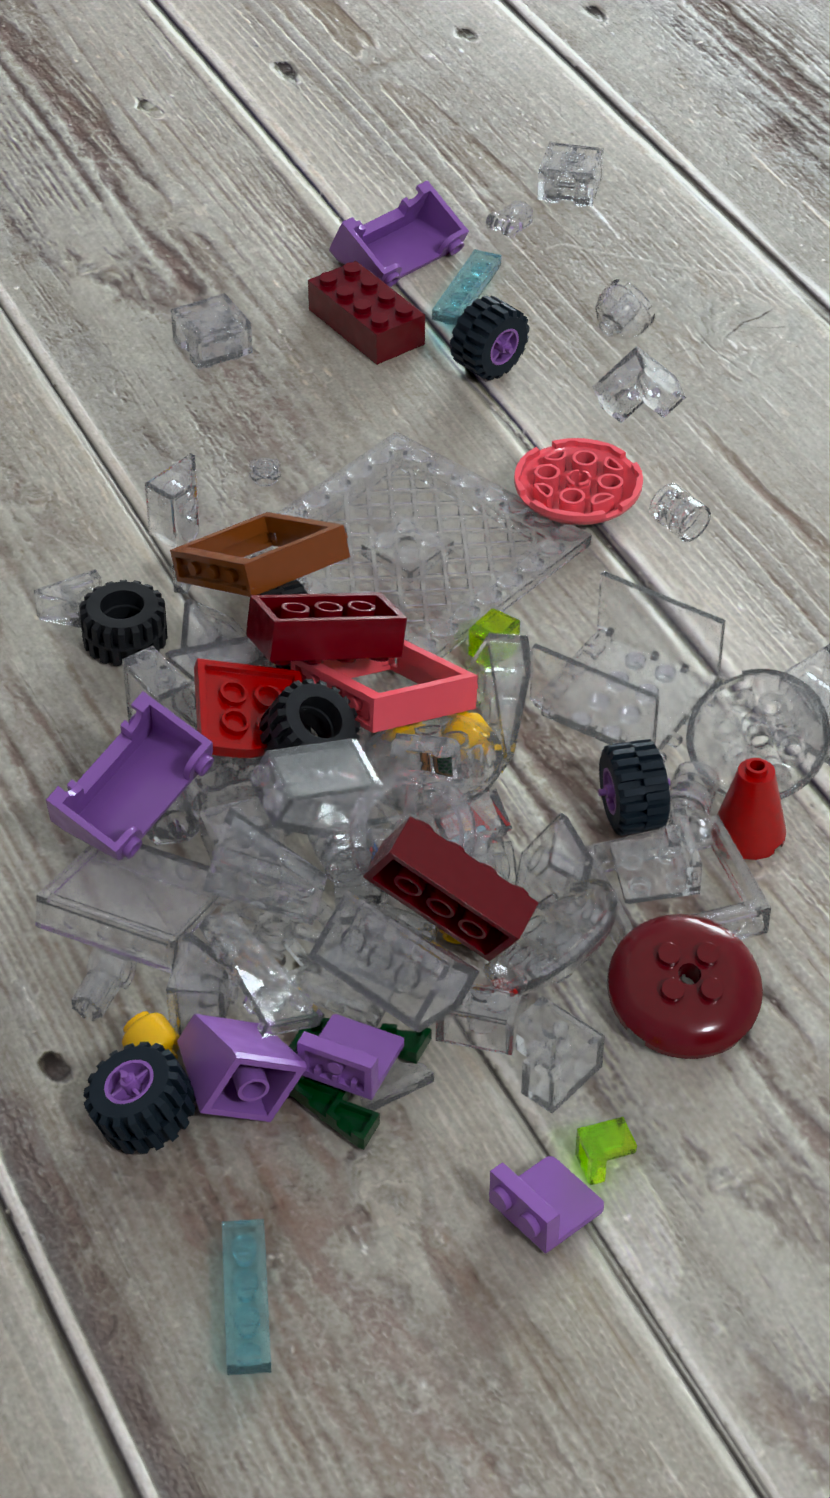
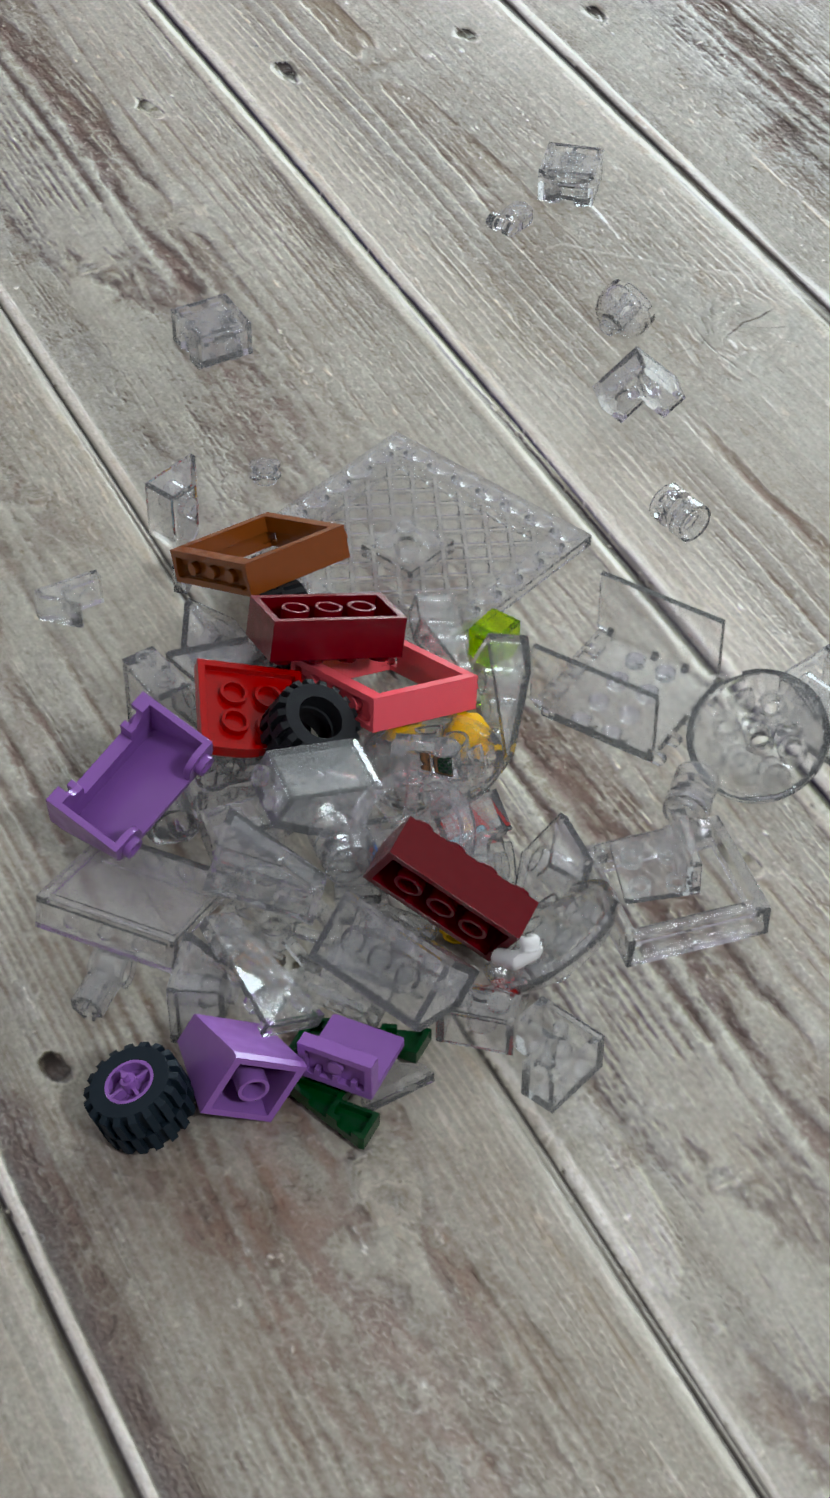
black tyre [80,580,168,666] -> none
yellow head [122,1011,180,1059] -> none
clear light blue plate [222,1219,272,1375] -> none
dark red brick [308,261,425,365] -> none
medium lavender windscreen [329,180,469,287] -> none
clear light blue plate [432,249,502,325] -> none
black wheel [450,295,530,380] -> none
medium lavender bracket [489,1156,604,1254] -> none
coral brick [514,438,643,525] -> none
clear neon green panel [575,1117,637,1185] -> none
black wheel [598,739,671,836] -> none
dark red brick [607,914,763,1059] -> none
red cone [713,758,786,860] -> none
none -> clear slope [408,592,474,673]
none -> white arm [491,934,543,971]

